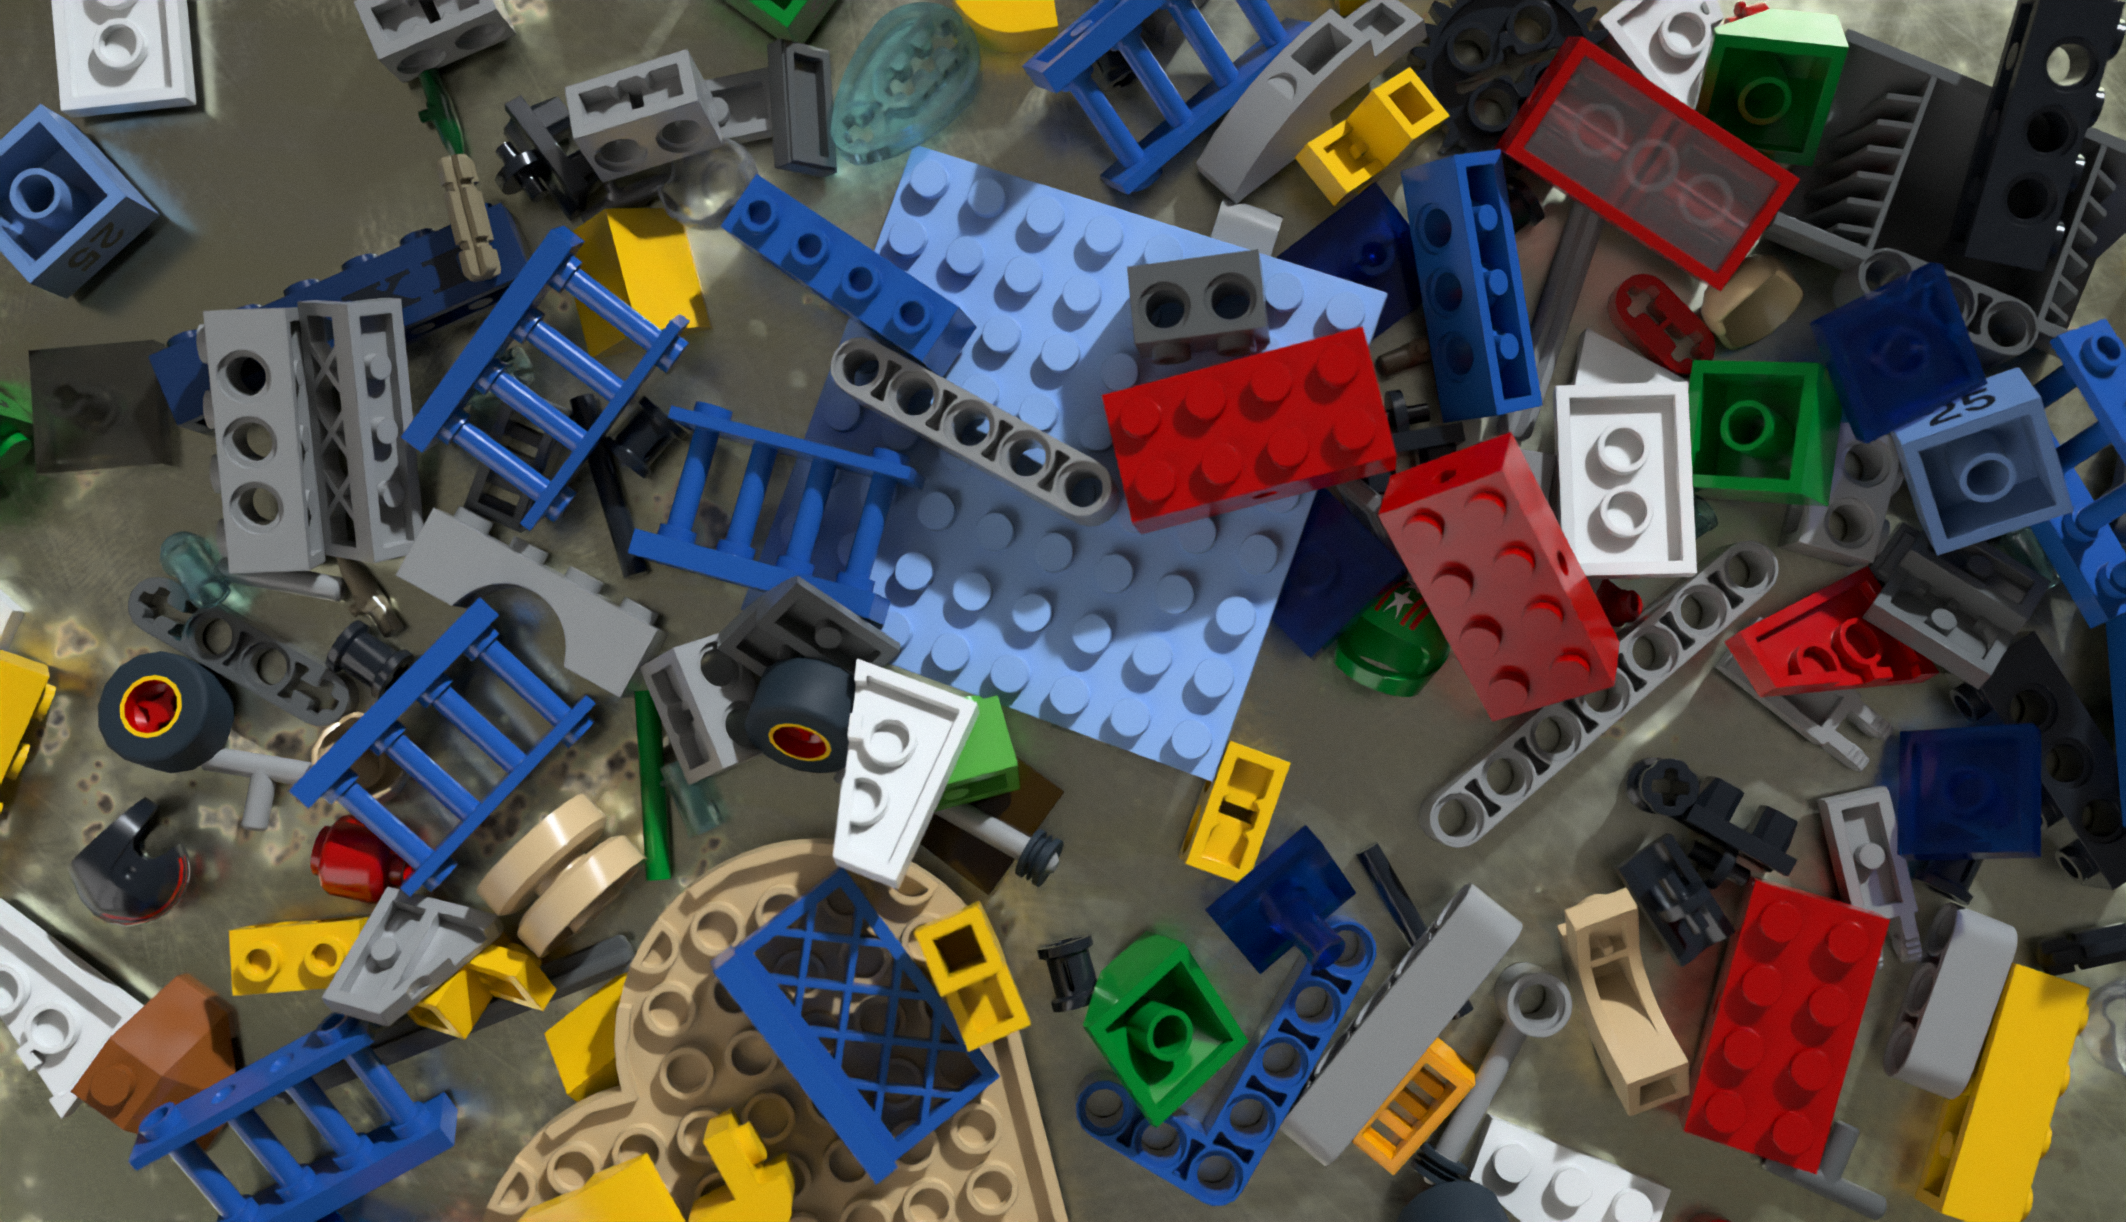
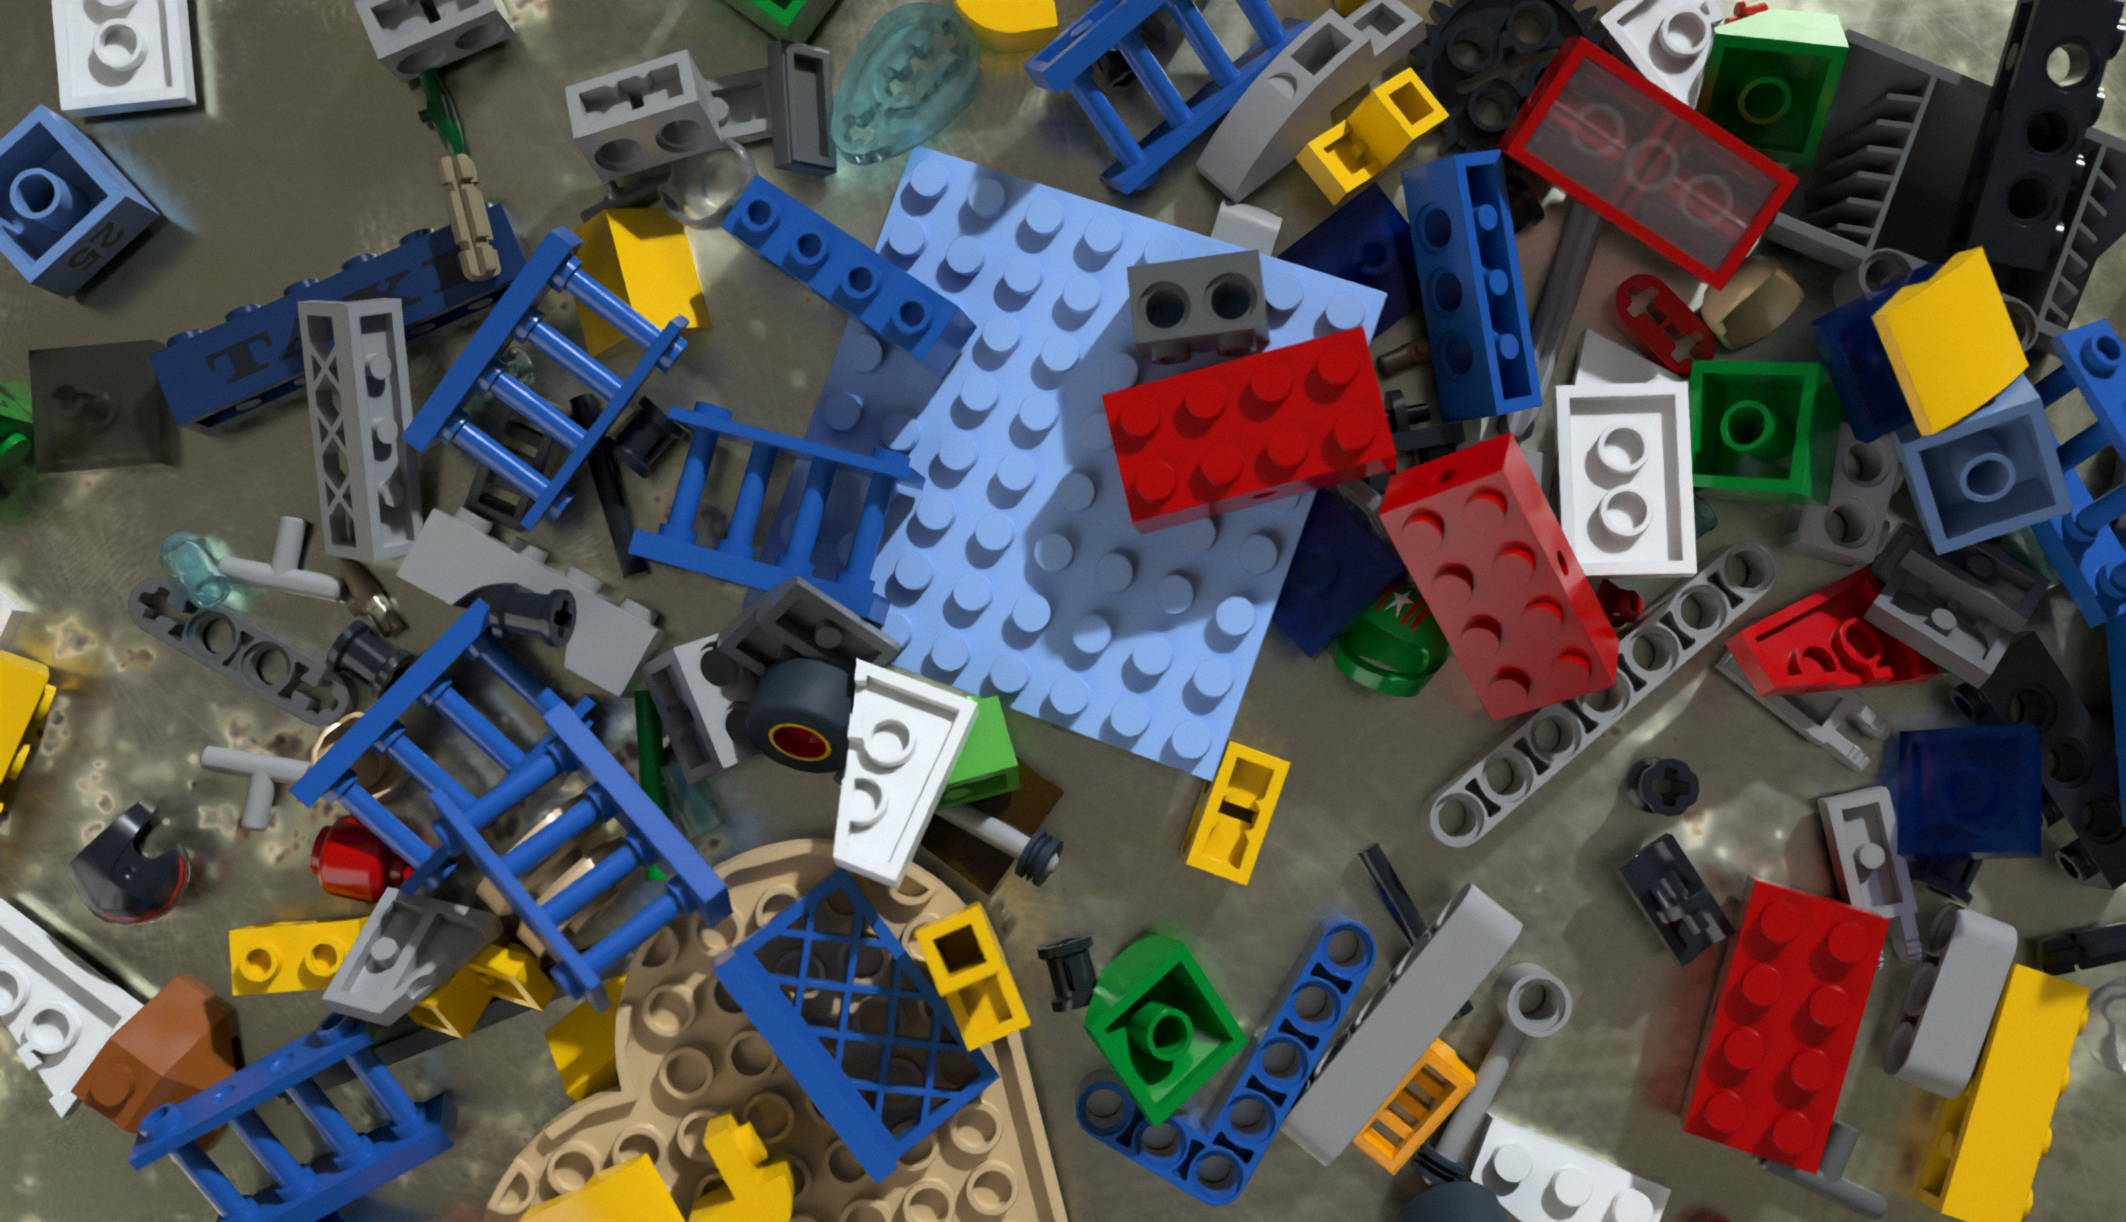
black wheel [98,651,234,773] -> none
light grey brick [196,307,326,574] -> none
black hips [495,95,605,221] -> none
light grey beam [831,337,1120,526] -> none
clear blue tile [1205,824,1356,974] -> none
tan arch [1557,888,1689,1117] -> none
black hips [1667,776,1798,890] -> none
none -> blue fence [428,701,733,1015]
none -> black bush [489,582,577,648]
none -> yellow slope [1872,247,2029,436]

